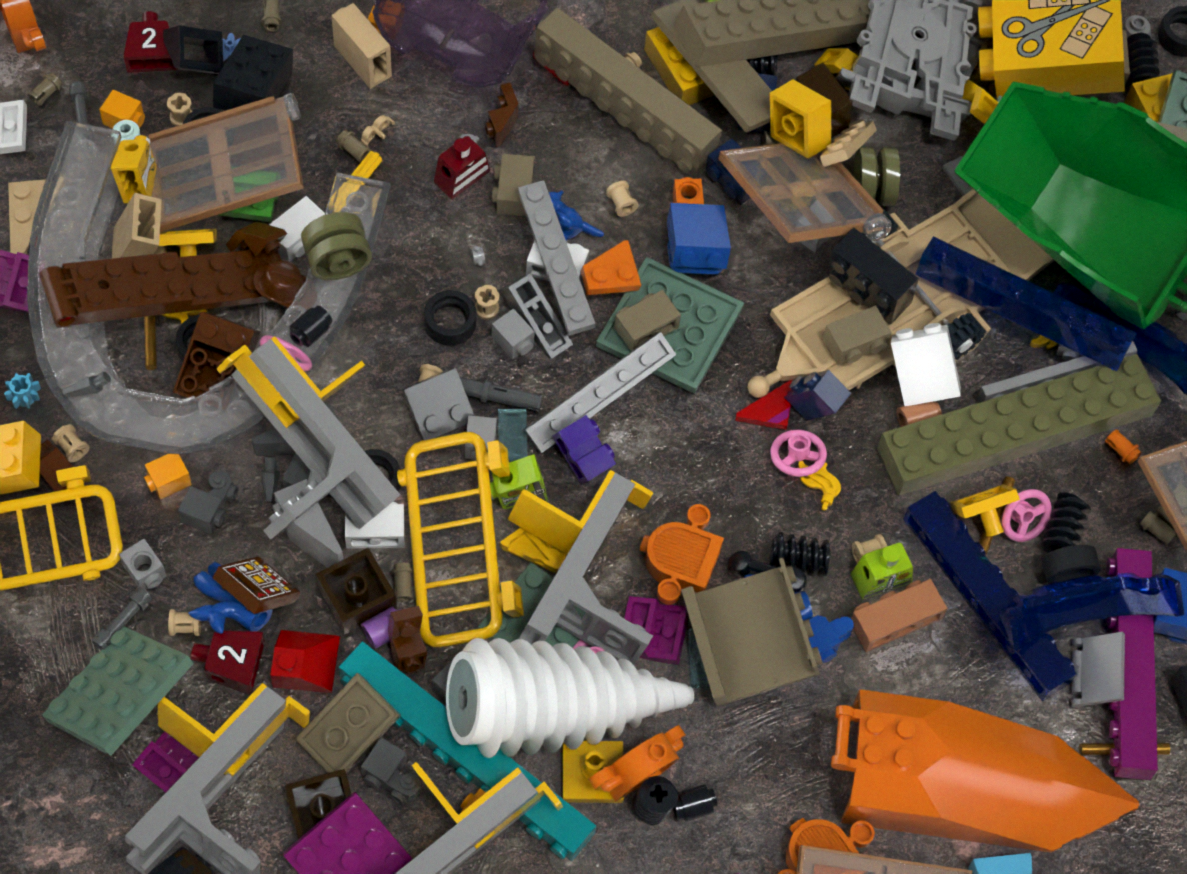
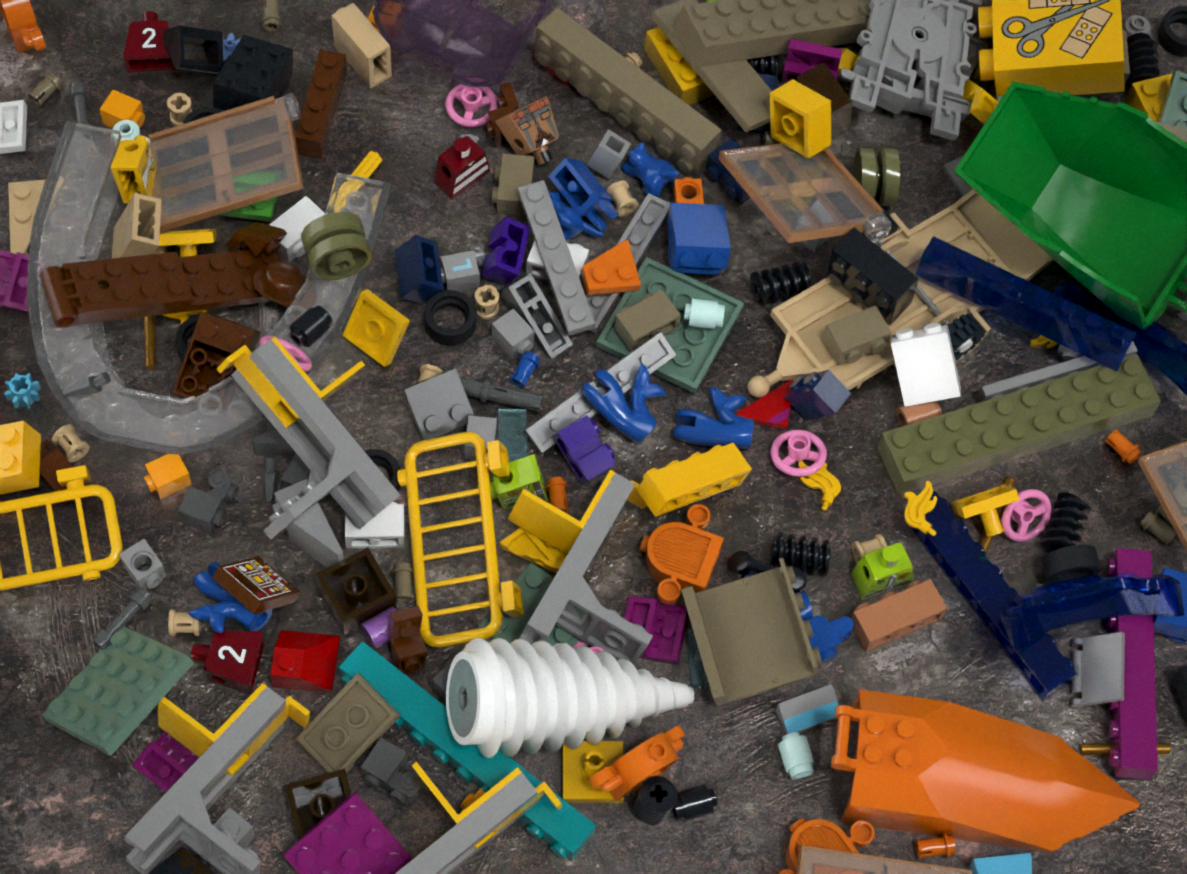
dark tan pin [336,130,371,163] -> none
tan piece [361,115,395,147] -> none
tan plate [820,120,877,167] -> none
none -> light grey brick [213,807,256,849]
none -> reddish brown brick [295,49,347,159]
none -> yellow tile [342,289,410,367]
none -> dark blue brick [395,235,444,304]
none -> light grey brick [440,250,480,291]
none -> bright pink piece [445,82,498,127]
none -> dark purple brick [481,217,530,286]
none -> torso [495,96,559,165]
none -> blue pin [509,351,540,388]
none -> orange pin [545,477,569,513]
none -> blue hinge [548,158,618,231]
none -> blue piece [581,363,666,443]
none -> light grey plate [585,193,670,333]
none -> light grey brick [586,129,631,179]
none -> blue animal [621,142,679,197]
none -> yellow brick [636,443,752,517]
none -> blue piece [673,387,754,450]
none -> light aqua brick [684,298,725,329]
none -> black piece [750,261,811,305]
none -> slope [776,684,839,735]
none -> light aqua brick [778,732,815,780]
none -> magenta slope [781,39,843,84]
none -> yellow piece [904,481,937,536]
none -> orange pin [915,833,956,859]

